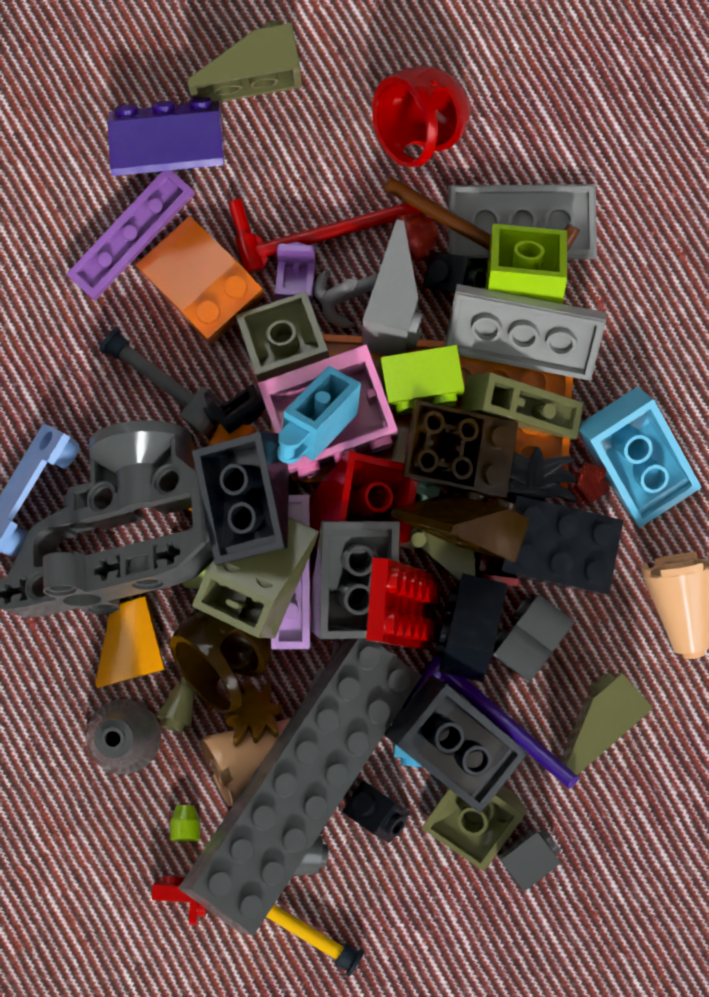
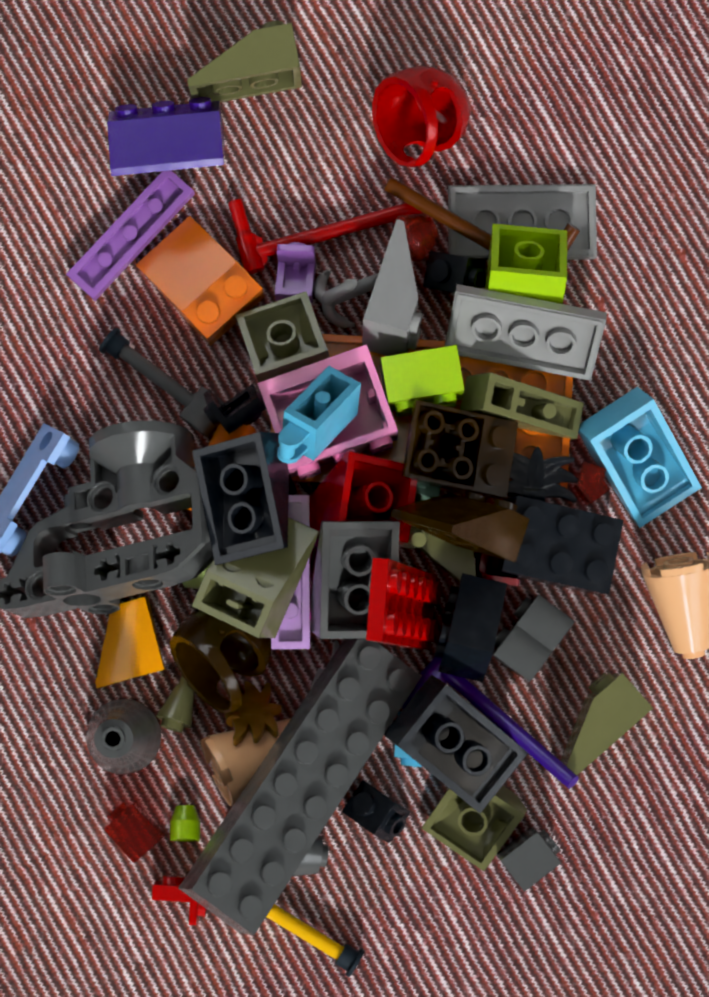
none -> clear red brick [104,802,166,863]

